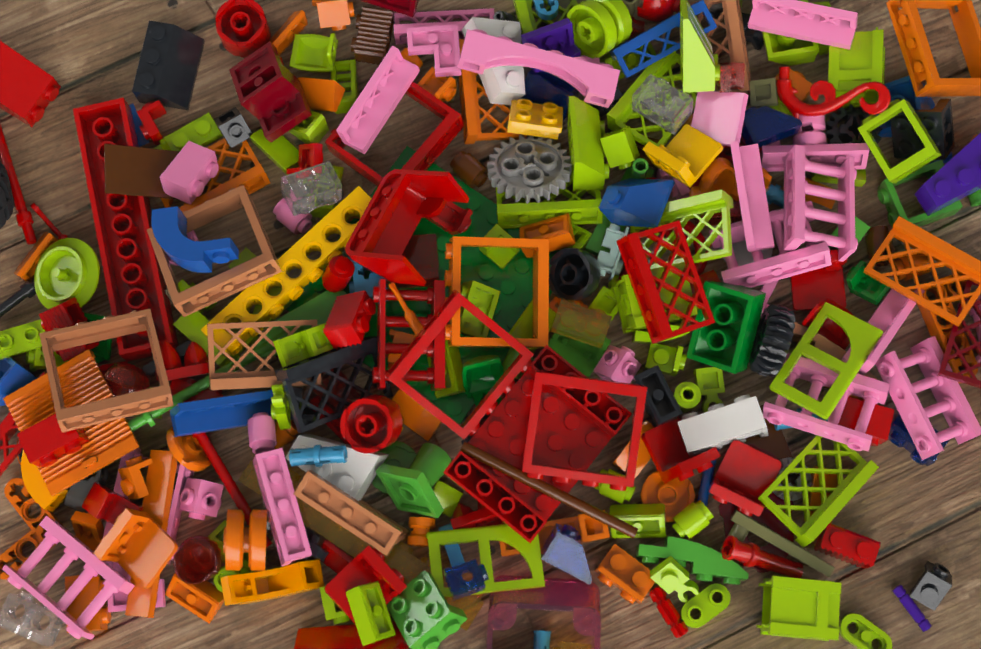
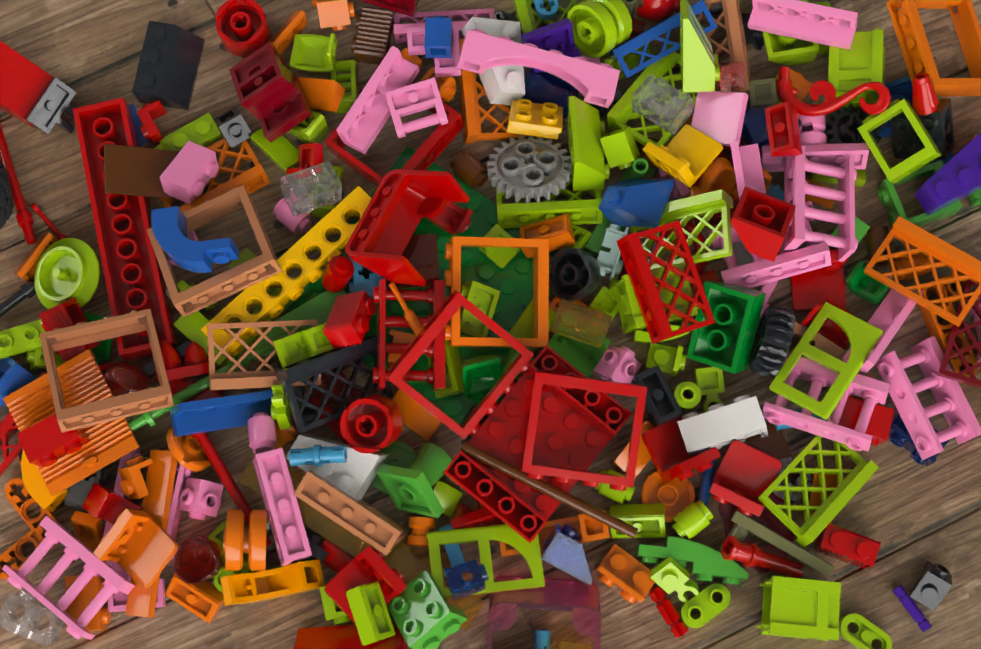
none -> hinge [24,77,77,134]
none -> bright pink plate [385,77,448,138]
none -> blue brick [424,16,453,58]
none -> red slope [731,186,796,262]
none -> red slope [765,100,803,157]
none -> red cone [912,73,939,115]

